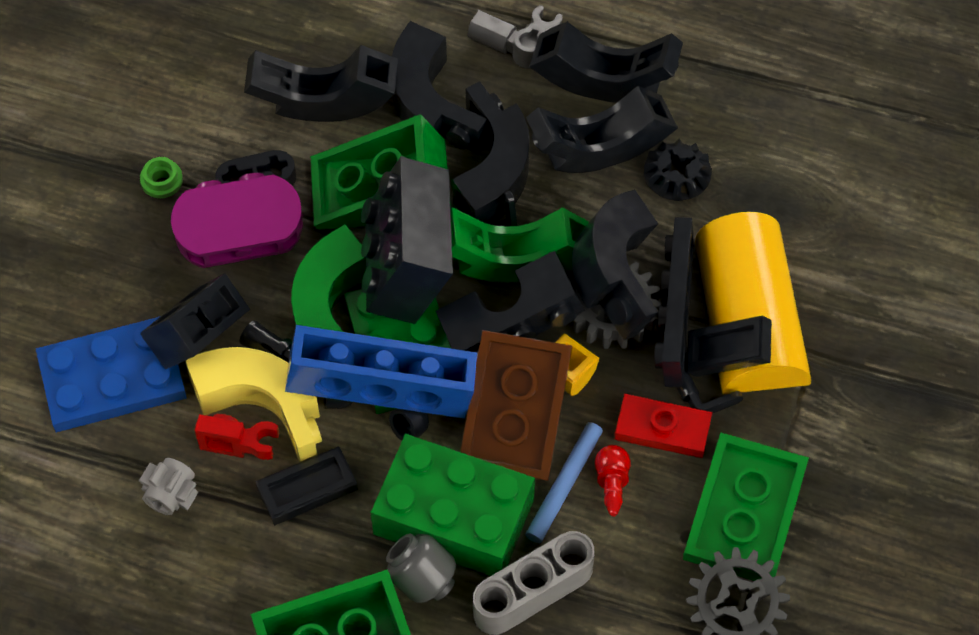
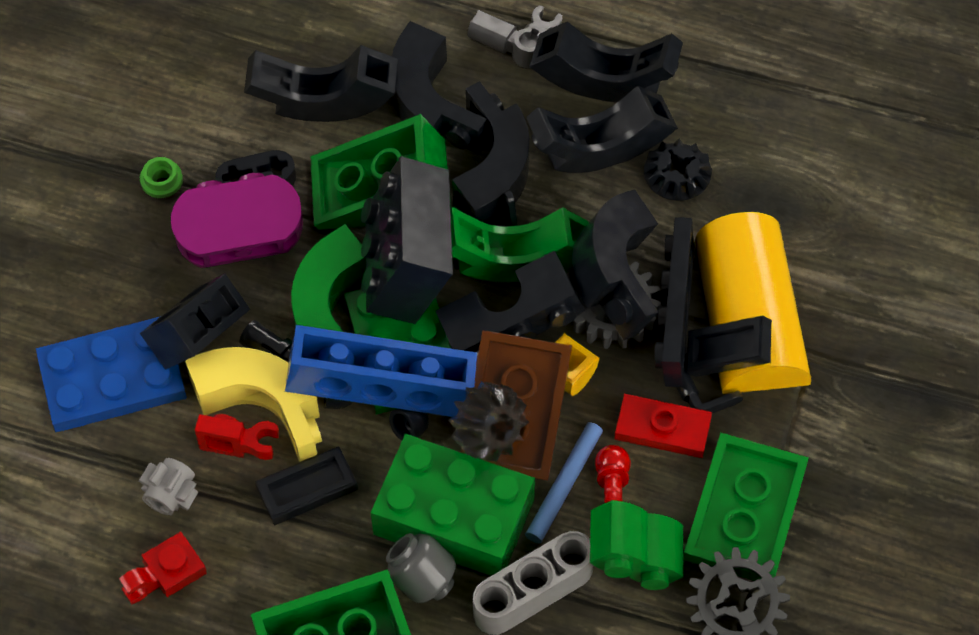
none -> red plate [119,531,207,605]
none -> clear smoke gear [448,381,530,462]
none -> green brick [590,500,683,590]

